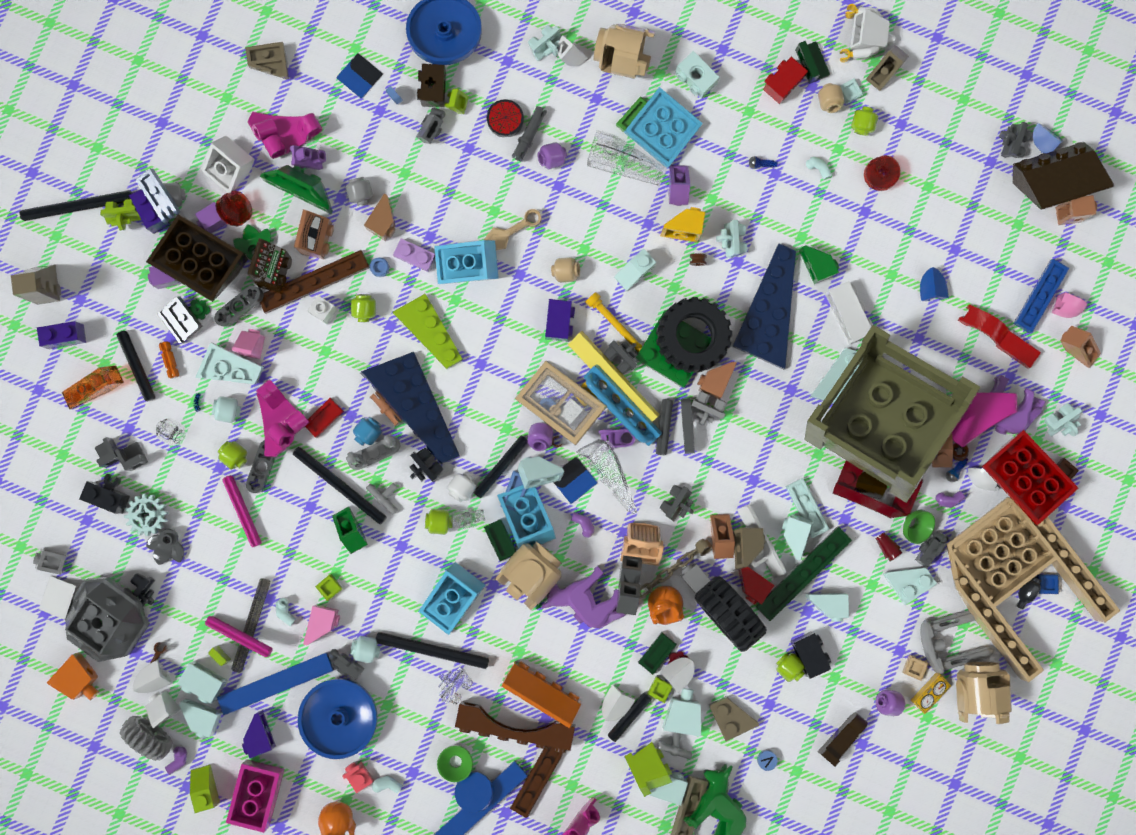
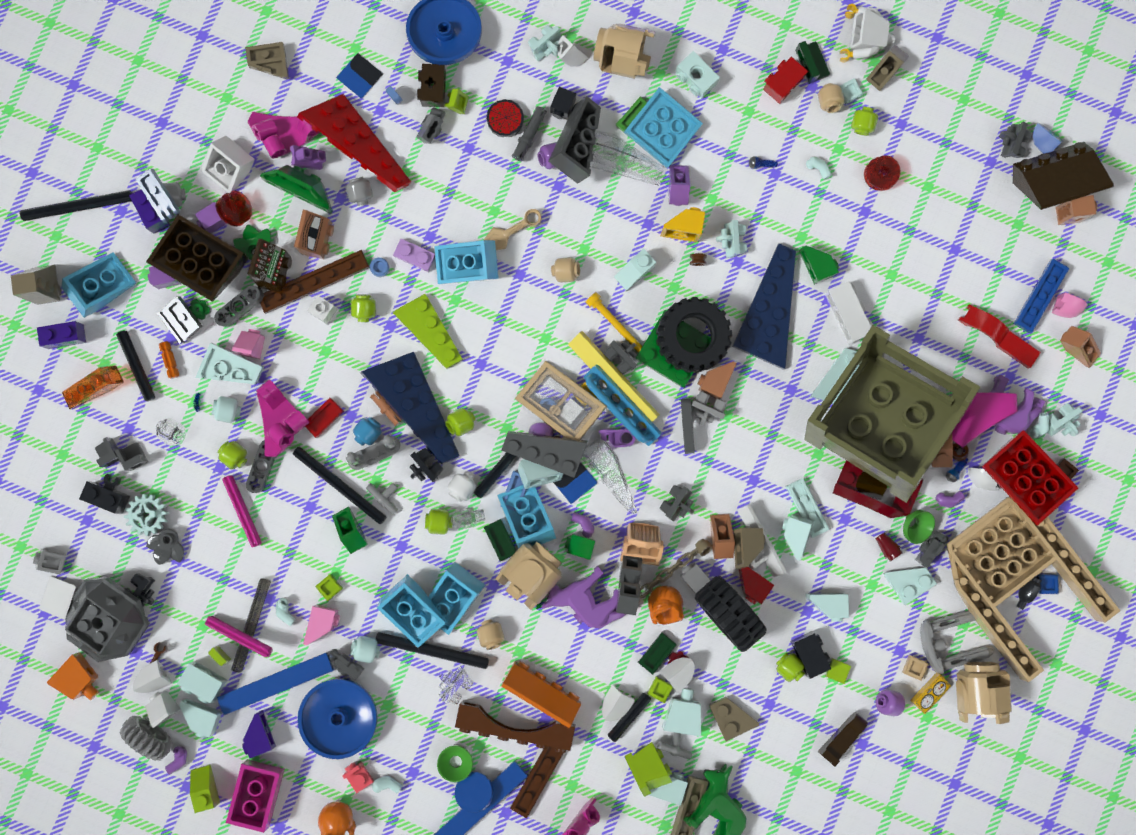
lime hips [100,199,141,231] -> none
medium nougat slope [364,194,396,241] -> none
dark purple brick [545,299,575,342] -> none
dark grey axle [656,399,673,455] -> none
dark green plate [756,526,852,621] -> none
medium blue tile [757,750,778,771] -> none
blue brick [920,267,949,301] -> none
none -> medium azure slope [61,252,136,318]
none -> red wing [297,94,411,192]
none -> medium azure slope [377,574,446,647]
none -> lime head [445,408,475,436]
none -> tan head [477,619,504,650]
none -> dark grey wing [501,431,588,477]
none -> dark grey wedge [548,96,601,184]
none -> black brick [550,86,576,120]
none -> green slope [564,534,595,560]
none -> lime tile [825,658,851,684]
none -> light aqua arm [1028,413,1049,439]

